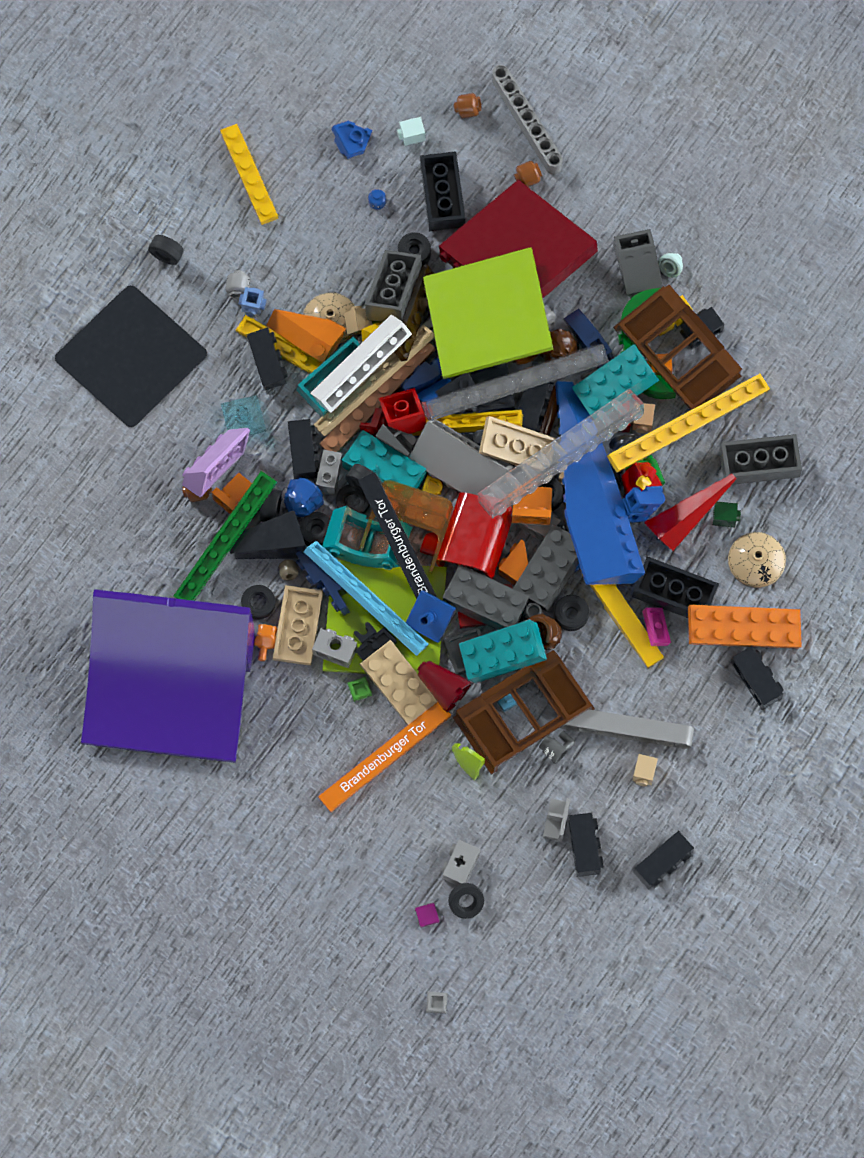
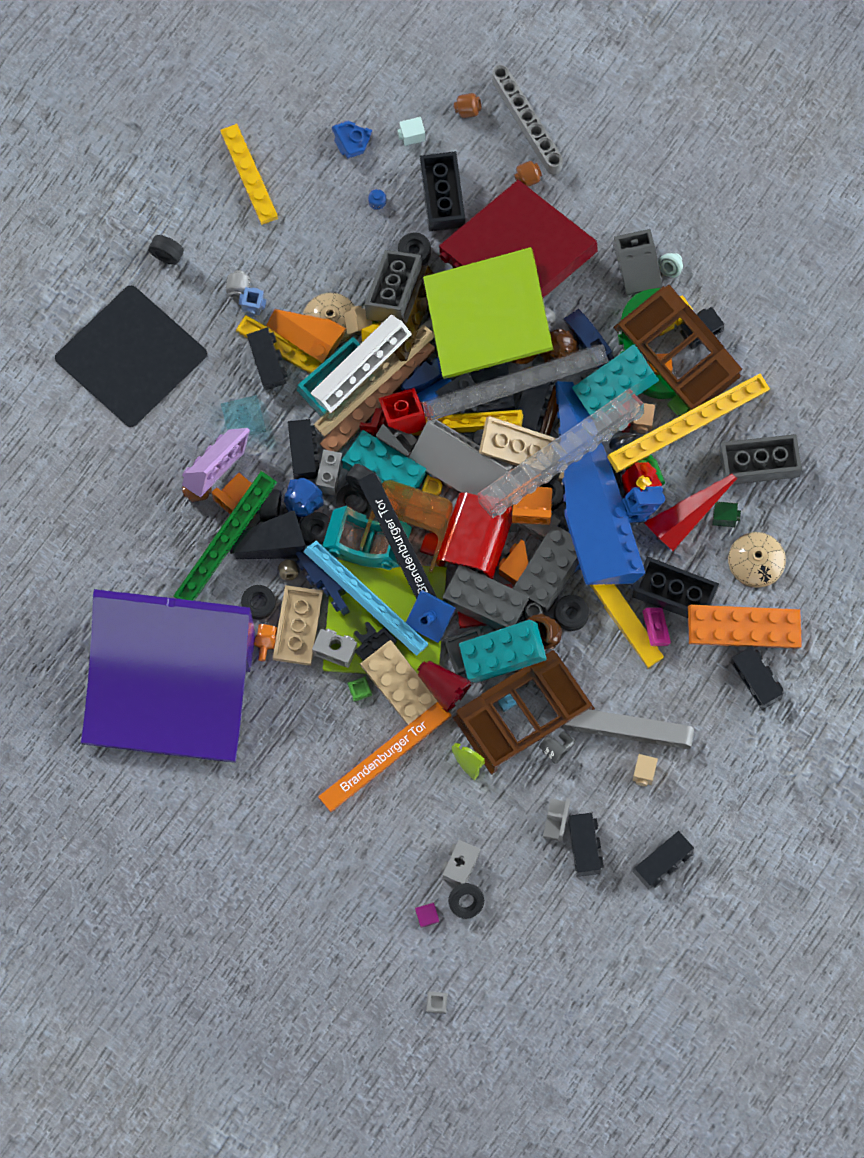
none -> bright green tile [667,395,689,417]

